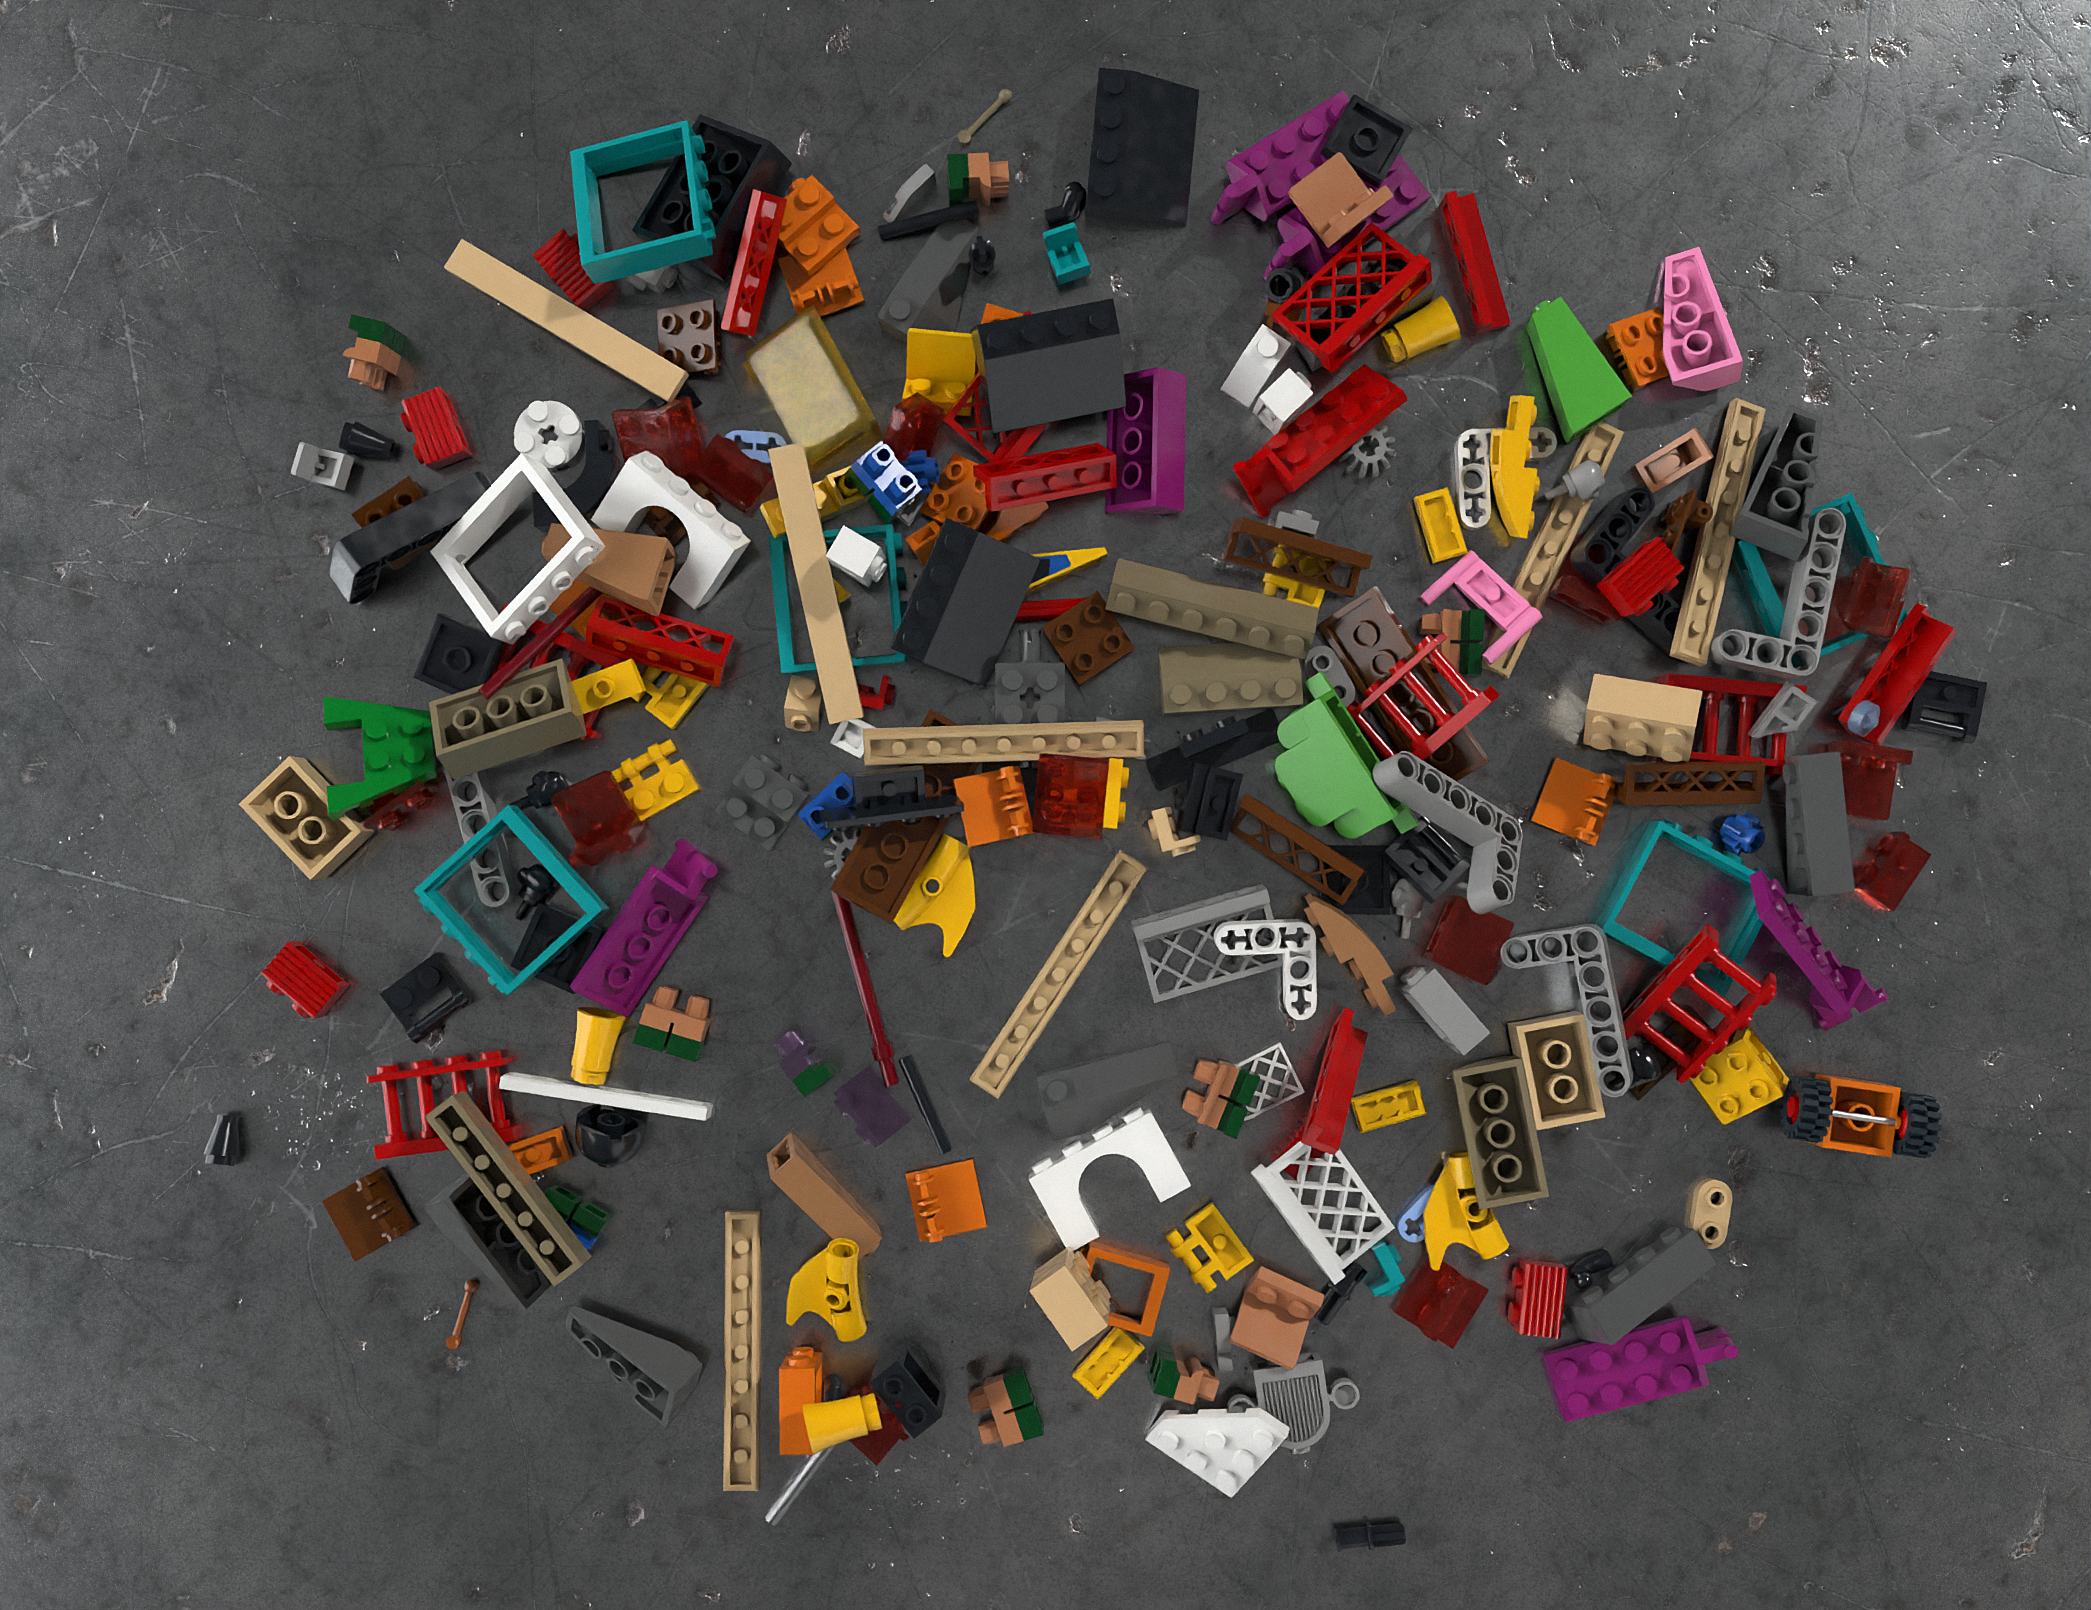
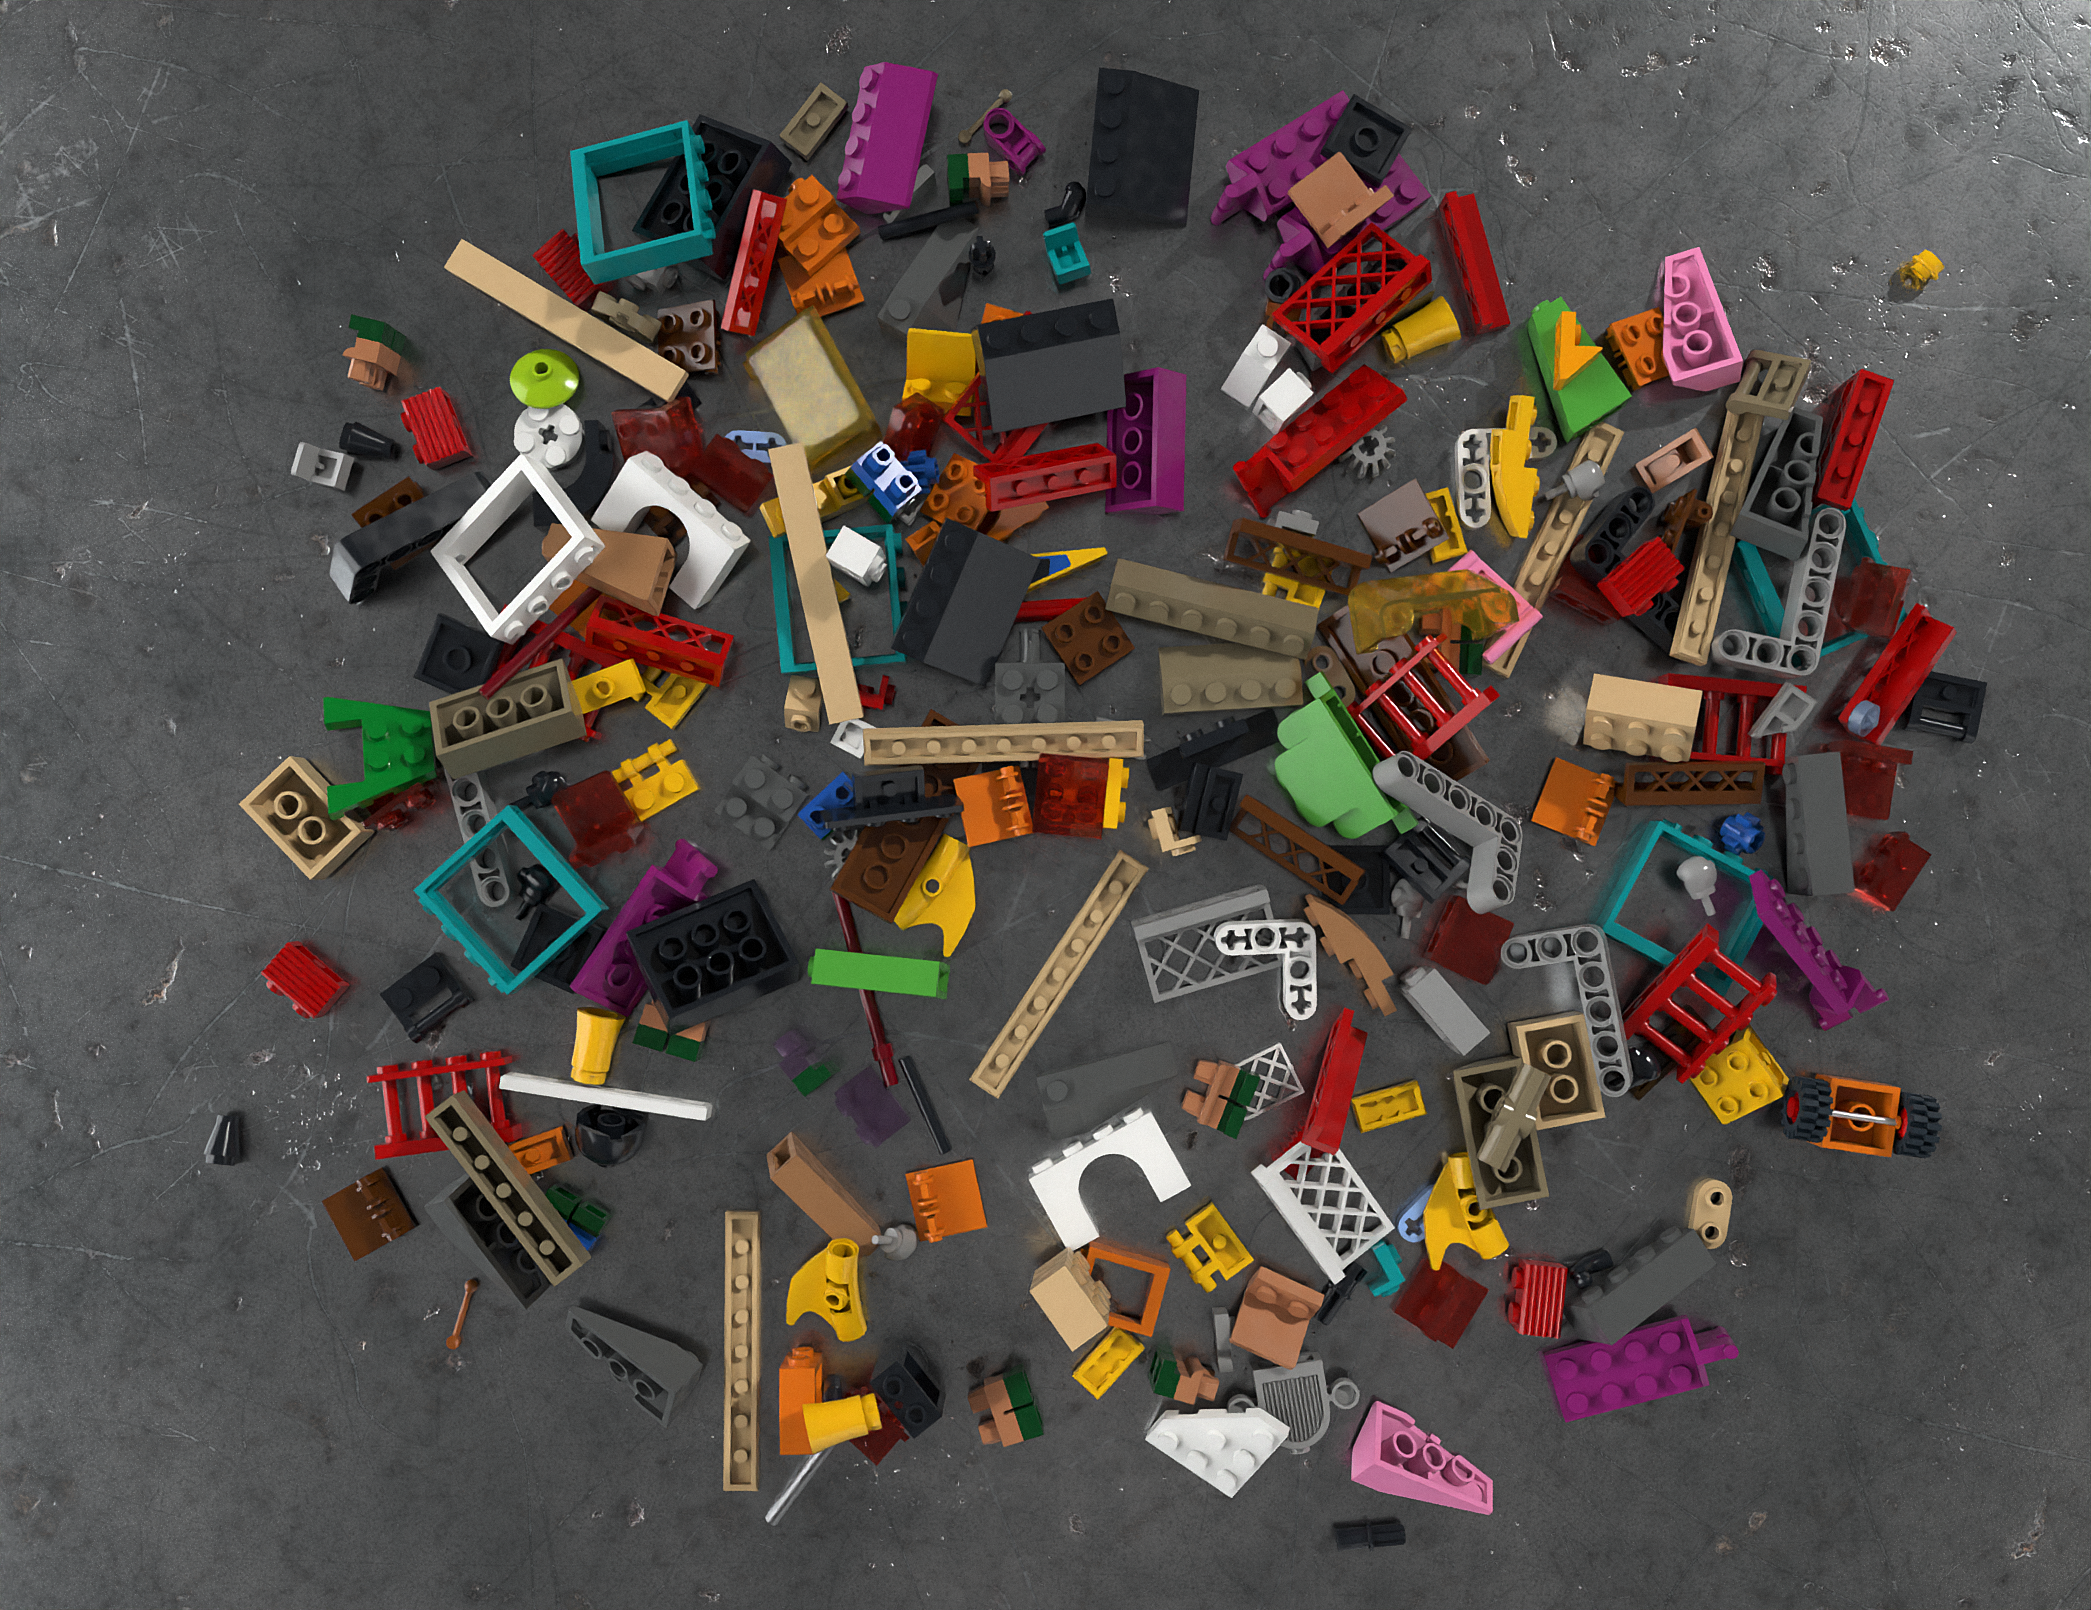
none -> lime dish [510,349,580,409]
none -> dark tan plate [591,291,662,343]
none -> black slope [626,879,799,1036]
none -> dark tan plate [779,82,849,161]
none -> bright green slope [808,949,950,1000]
none -> magenta slope [836,62,938,215]
none -> light grey piece [872,1224,919,1261]
none -> magenta piece [983,108,1046,176]
none -> clear yellow windscreen [1348,569,1519,655]
none -> bright pink wedge [1351,1401,1493,1515]
none -> hinge [1358,478,1449,572]
none -> dark tan piece [1476,1062,1552,1172]
none -> light orange slope [1553,311,1603,391]
none -> light grey piece [1677,856,1717,916]
none -> dark tan plate [1726,350,1811,420]
none -> red fence [1811,369,1894,511]
none -> yellow plate [1911,249,1944,282]

